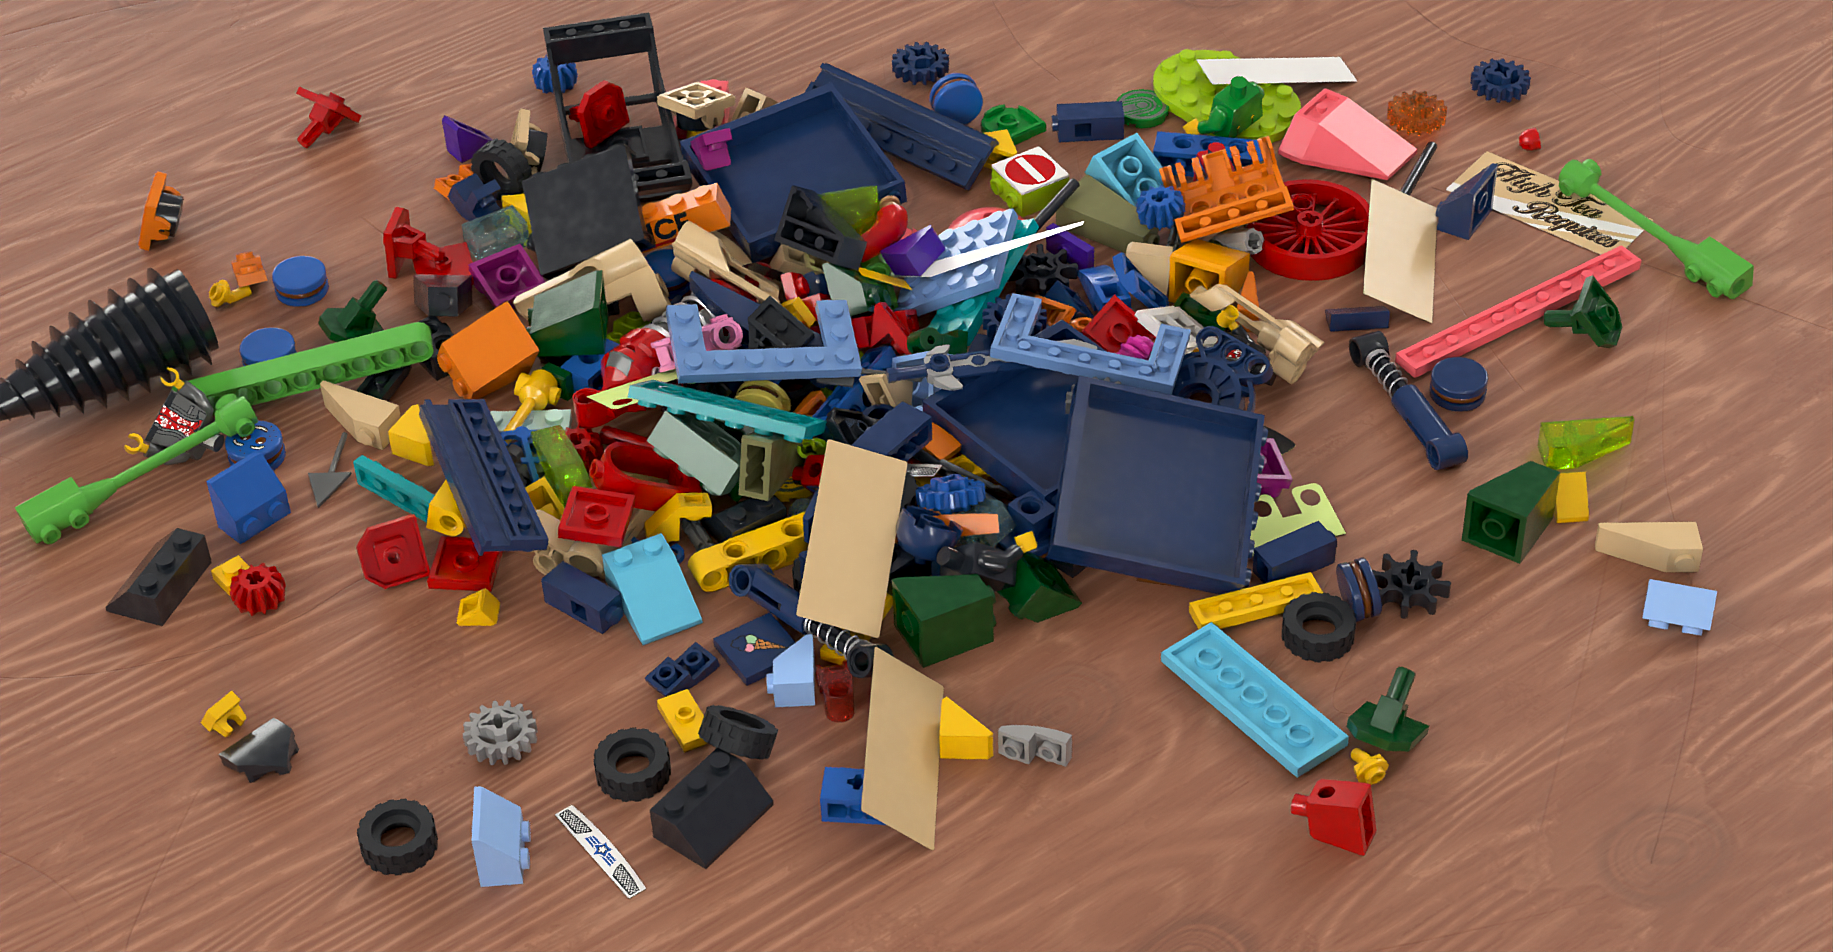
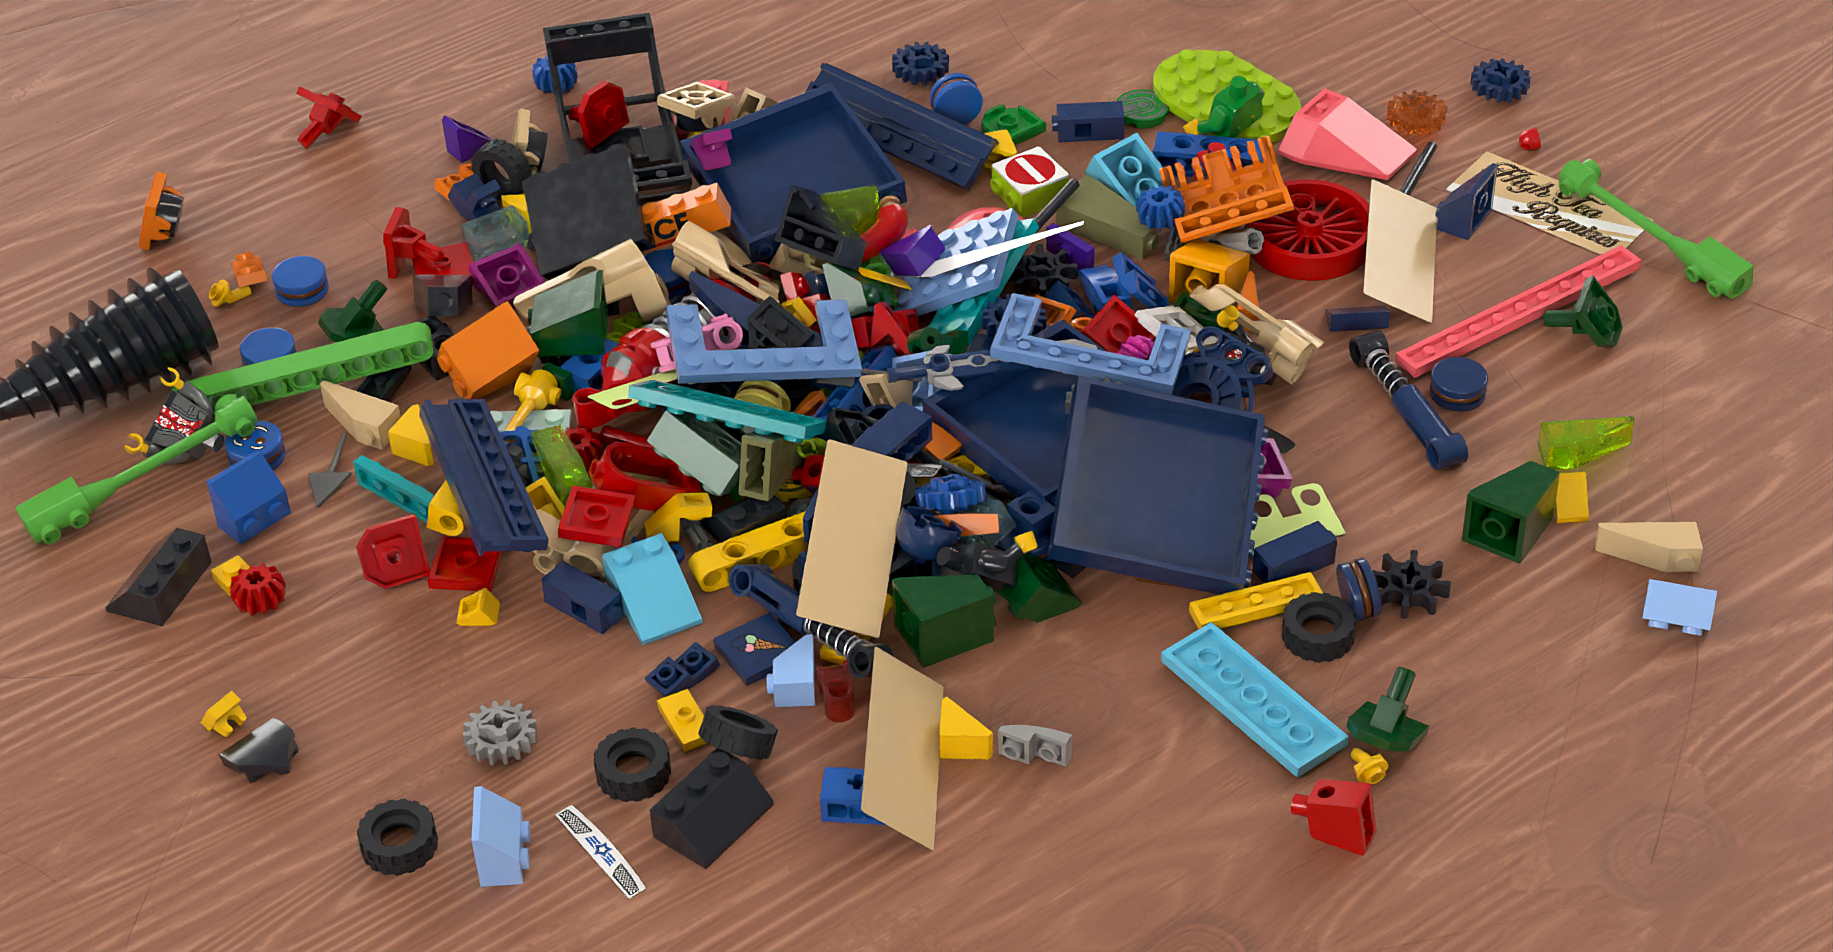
tan slope [1125,242,1173,296] -> none
white sticker [1197,57,1357,84] -> none

